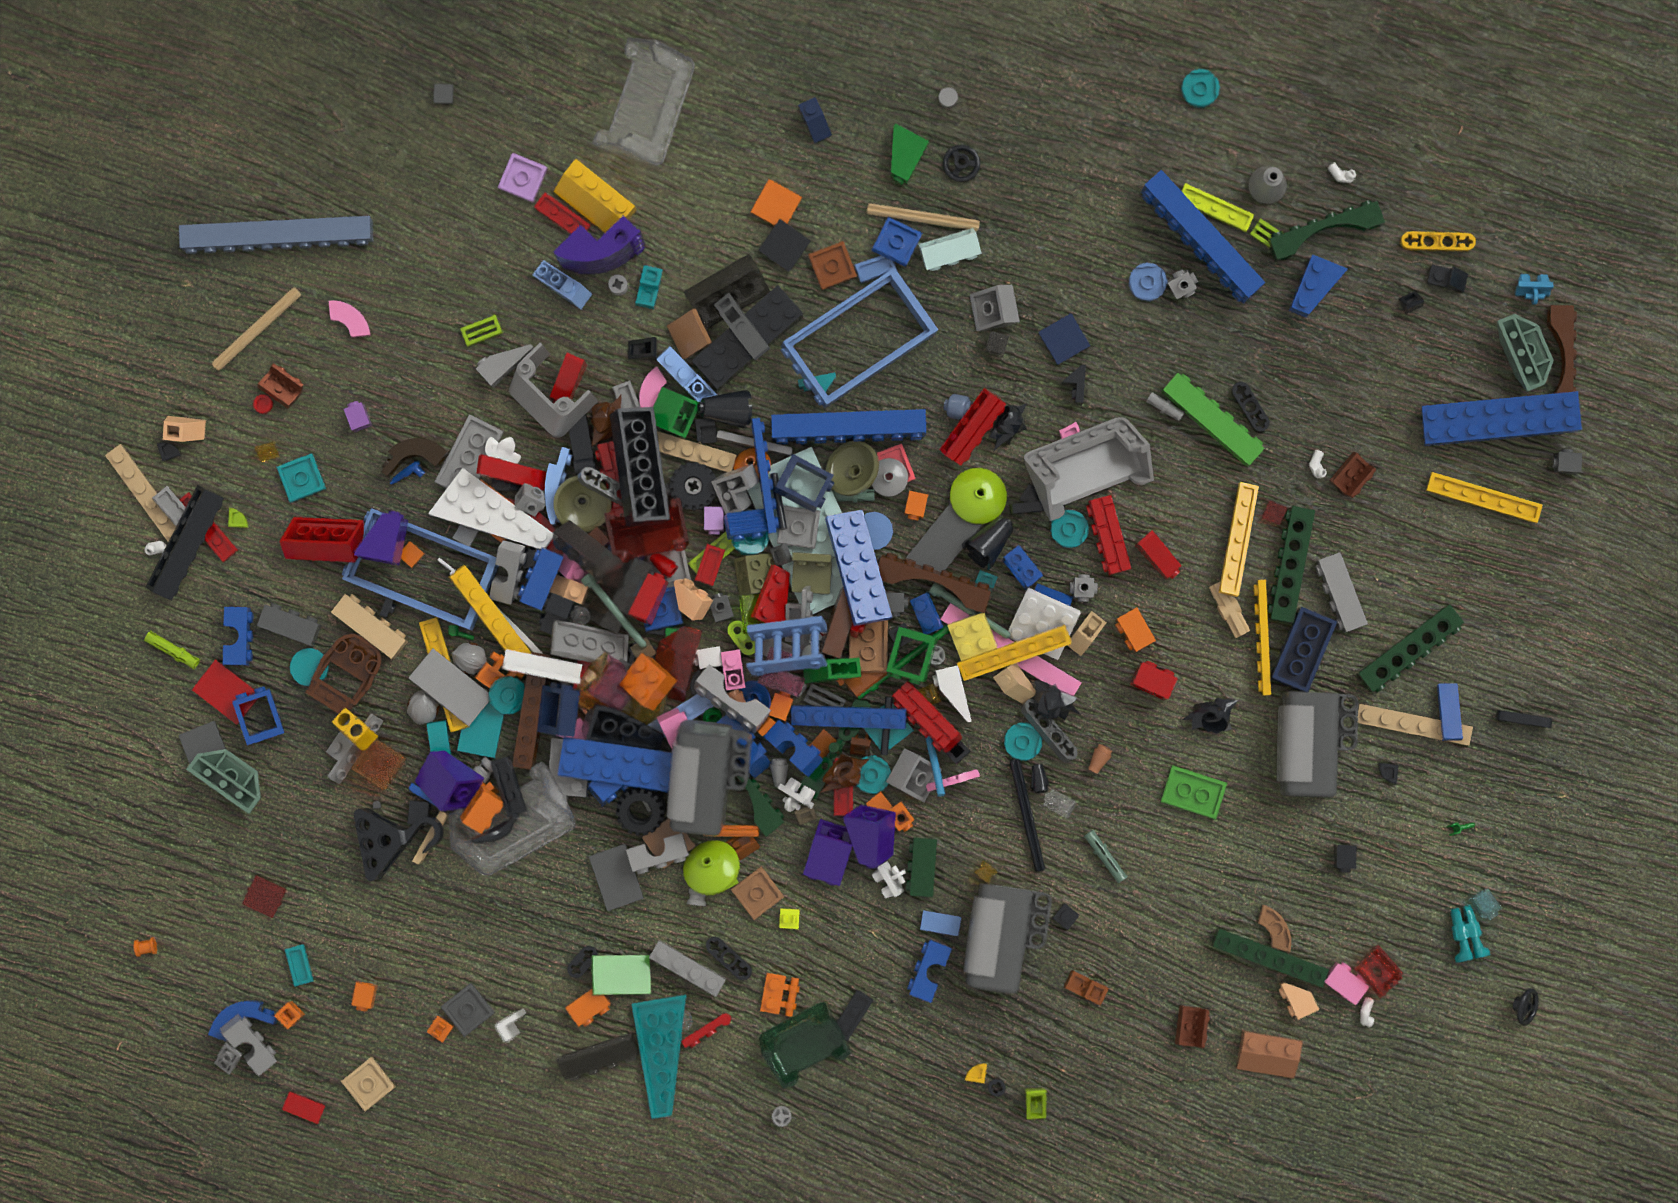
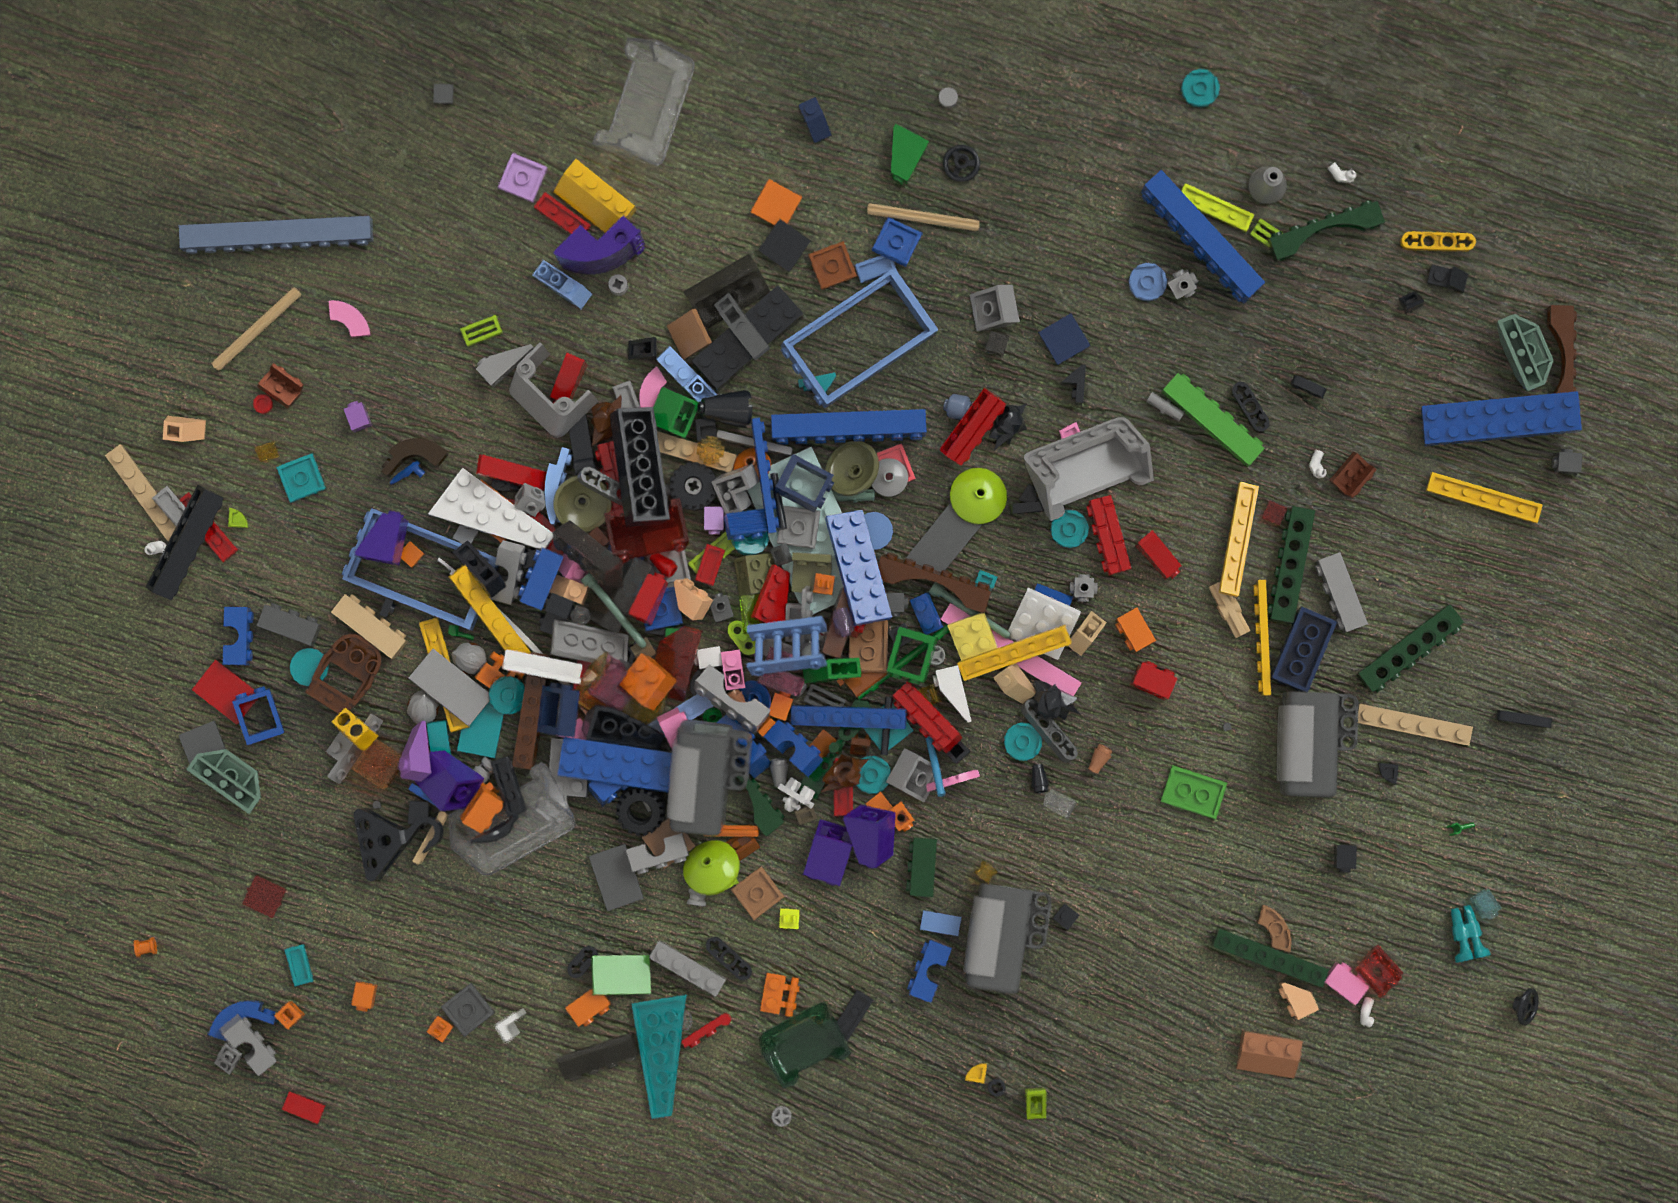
lime pin [144,631,200,669] -> none
black tile [156,442,182,462] -> none
red slope [279,517,364,562] -> none
tan tile [341,1057,396,1111] -> none
light grey tile [435,414,504,488] -> none
white plate [485,437,521,464] -> none
teal slope [635,265,663,309] -> none
white hips [872,861,906,898] -> none
orange brick [904,491,928,521] -> none
light aqua brick [918,228,982,271] -> none
black cone [962,517,1013,570] -> none
blue window [1002,545,1043,590] -> none
black axle [1010,759,1045,872] -> none
dark orange slope [1063,970,1109,1006] -> none
sand green pin [1084,830,1128,883] -> none
copper bracket [1175,1006,1210,1048] -> none
black hair [1182,698,1238,734] -> none
blue wedge [1288,254,1348,318] -> none
tile [1437,683,1463,741] -> none
dark azure hips [1515,274,1553,305] -> none
none -> medium lavender slope [399,721,431,781]
none -> black slope [453,540,506,598]
none -> clear yellow brick [697,436,725,464]
none -> orange tile [813,573,835,595]
none -> clear purple brick [832,608,855,637]
none -> black beam [1290,375,1327,399]

